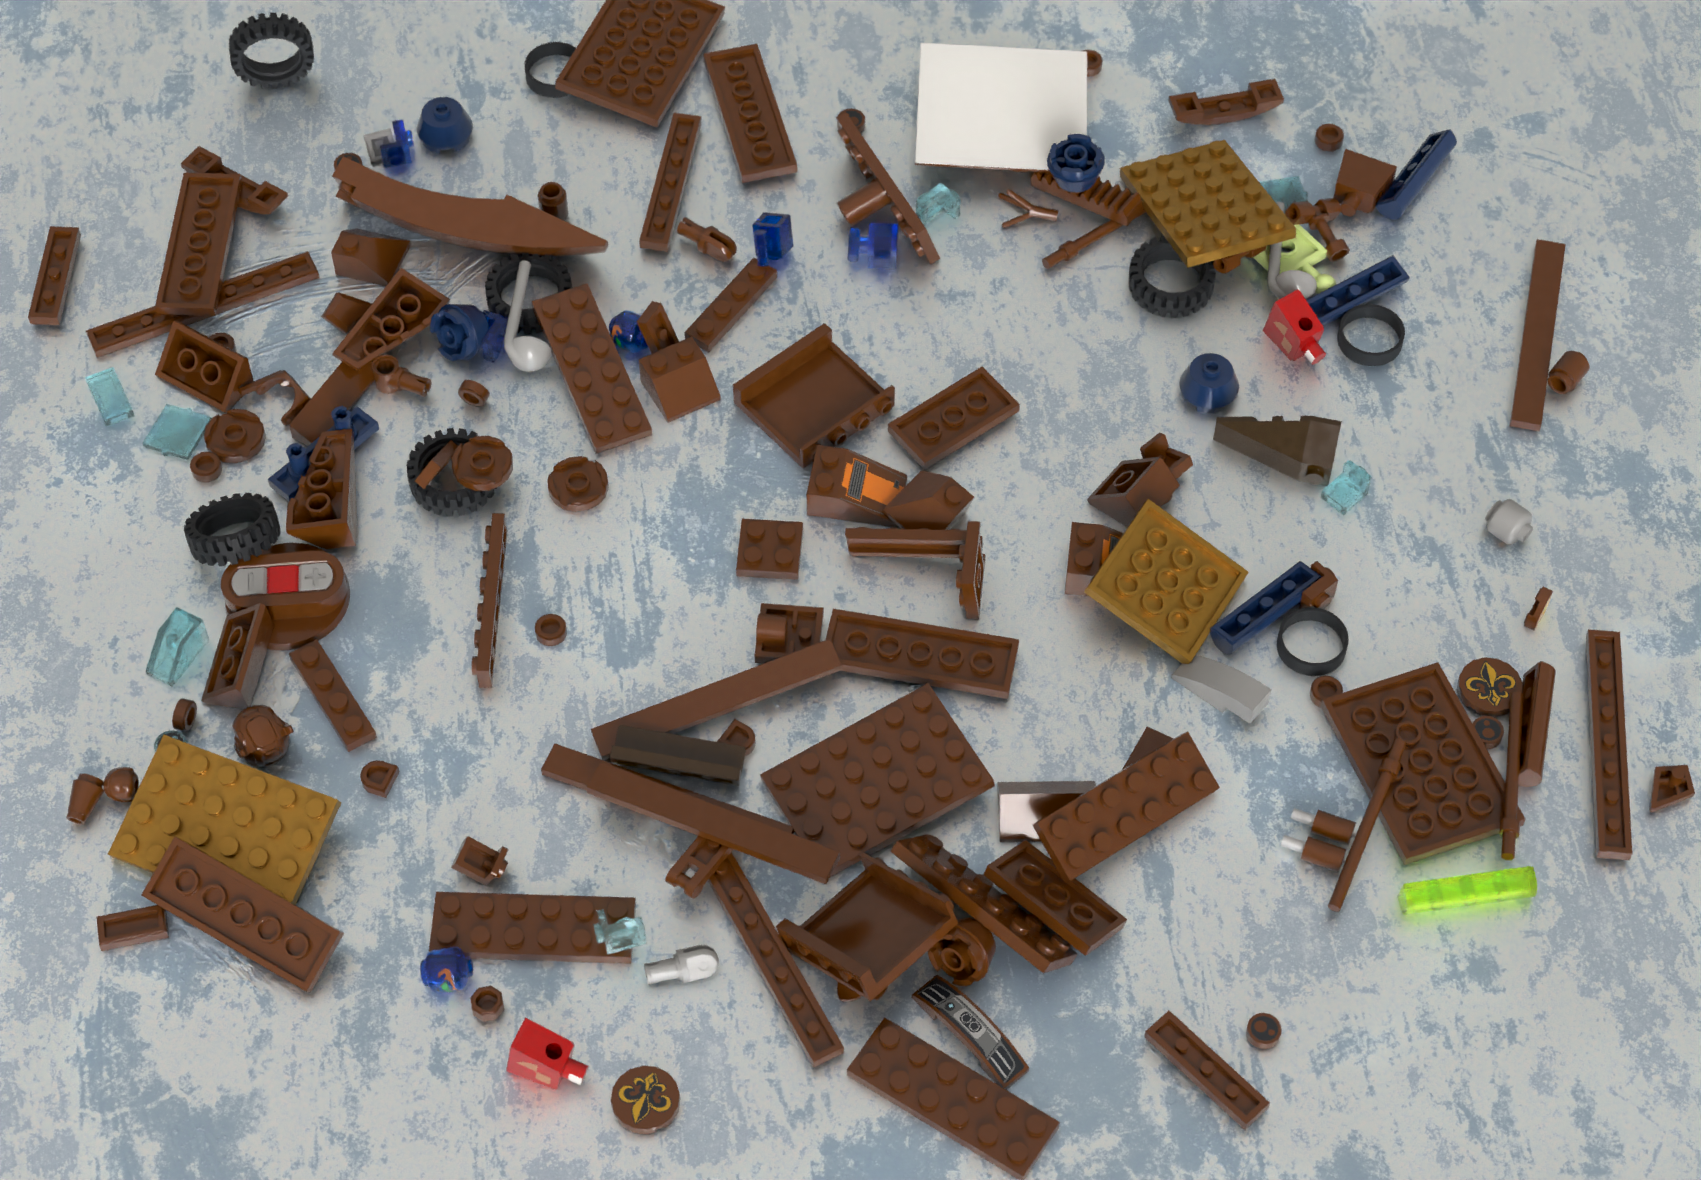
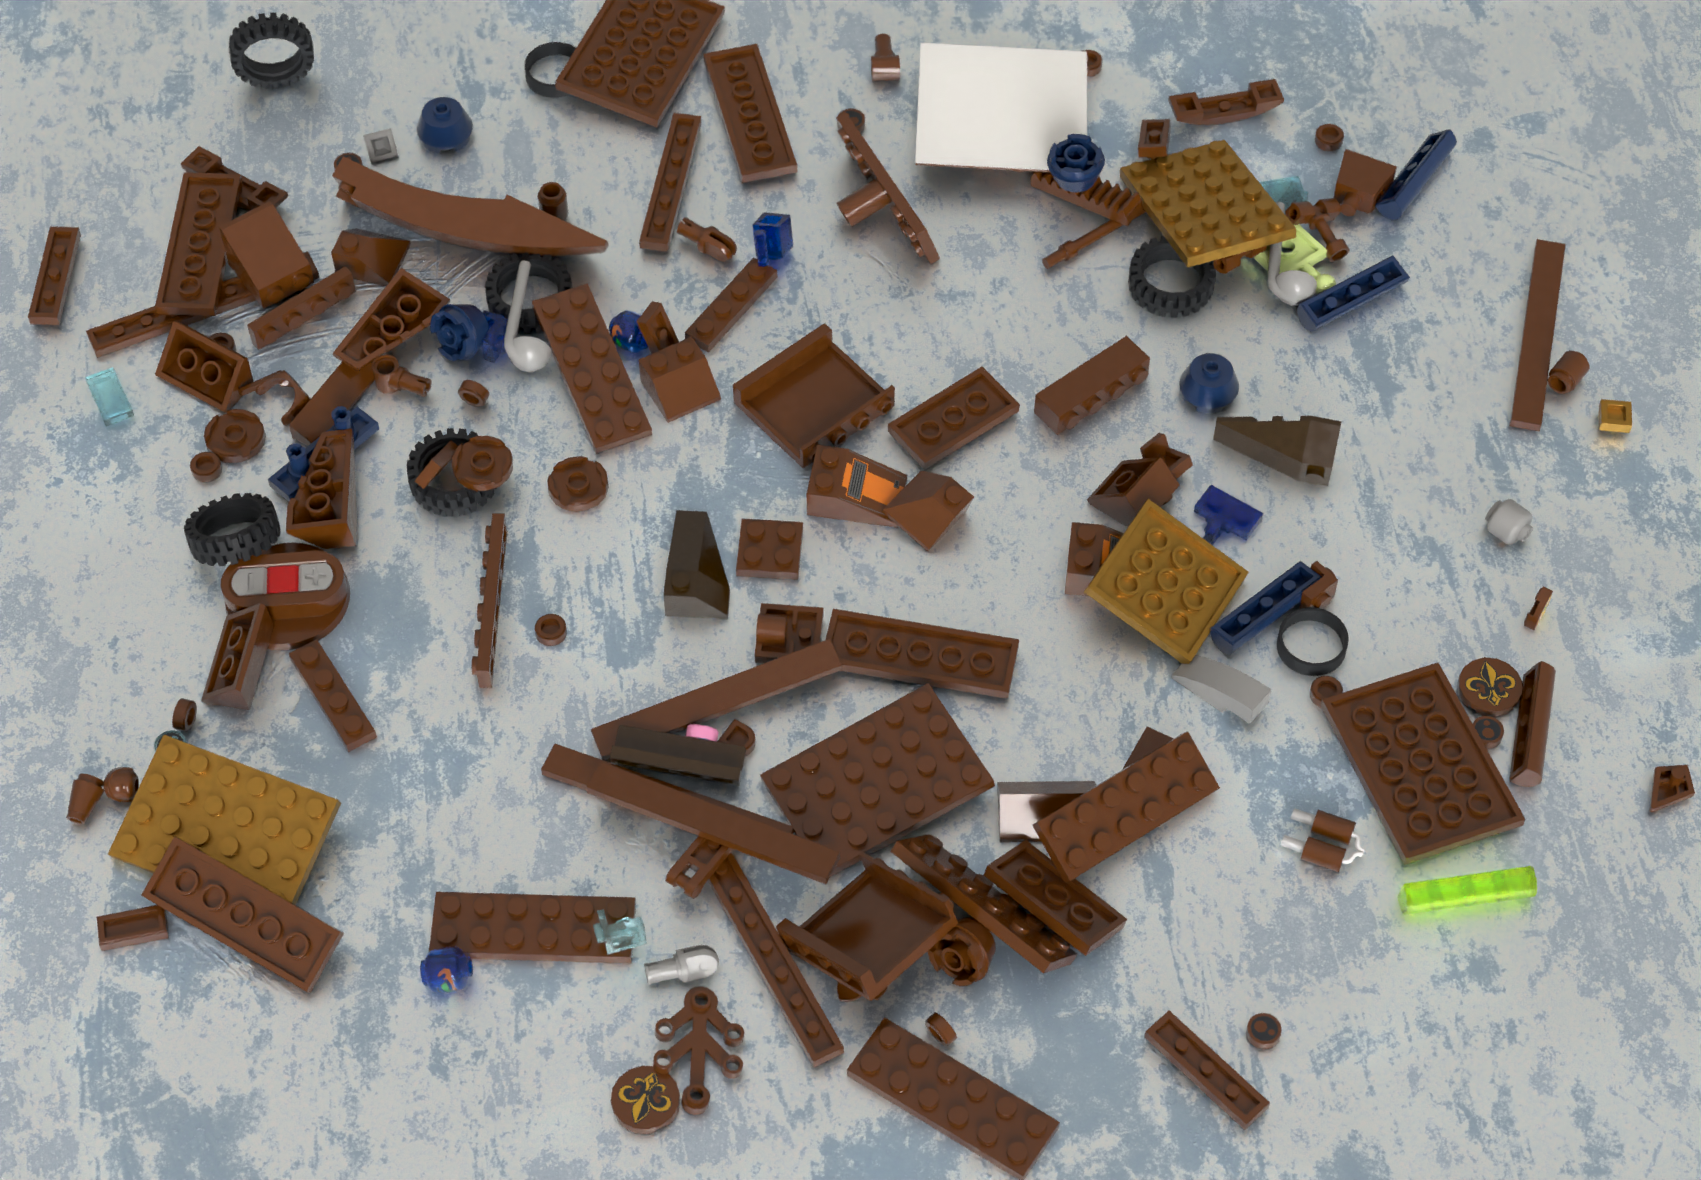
clear light blue piece [143,404,212,460] -> none
clear light blue slope [146,607,209,687] -> none
reddish brown helmet [232,705,294,768] -> none
reddish brown piece [321,292,372,334] -> none
reddish brown tile [360,760,399,798] -> none
clear blue bracket [380,119,414,168] -> none
reddish brown bracket [451,836,508,886] -> none
reddish brown tile [470,986,505,1022] -> none
red torso [506,1018,589,1089] -> none
reddish brown bracket [845,521,986,619] -> none
clear blue brick [847,223,898,270] -> none
slope [912,975,1029,1090] -> none
clear light blue bracket [916,183,961,226] -> none
reddish brown plant [998,189,1058,228] -> none
red torso [1263,289,1326,365] -> none
clear light blue bracket [1321,460,1371,515] -> none
reddish brown bar [1328,738,1406,912] -> none
black tyre [1337,304,1405,366] -> none
reddish brown bar [1499,691,1524,860] -> none
reddish brown plate [1586,629,1633,860] -> none
none -> reddish brown slope [219,201,314,309]
none -> reddish brown plate [247,266,356,350]
none -> reddish brown plant [653,986,744,1115]
none -> dark brown wedge [663,510,730,619]
none -> bright pink tile [685,724,719,742]
none -> reddish brown pin [871,33,900,81]
none -> reddish brown tile [925,1012,957,1046]
none -> reddish brown brick [1034,336,1150,435]
none -> reddish brown plate [1138,119,1171,159]
none -> clear blue hinge [1194,485,1264,545]
none -> pearl gold plate [1599,399,1632,433]

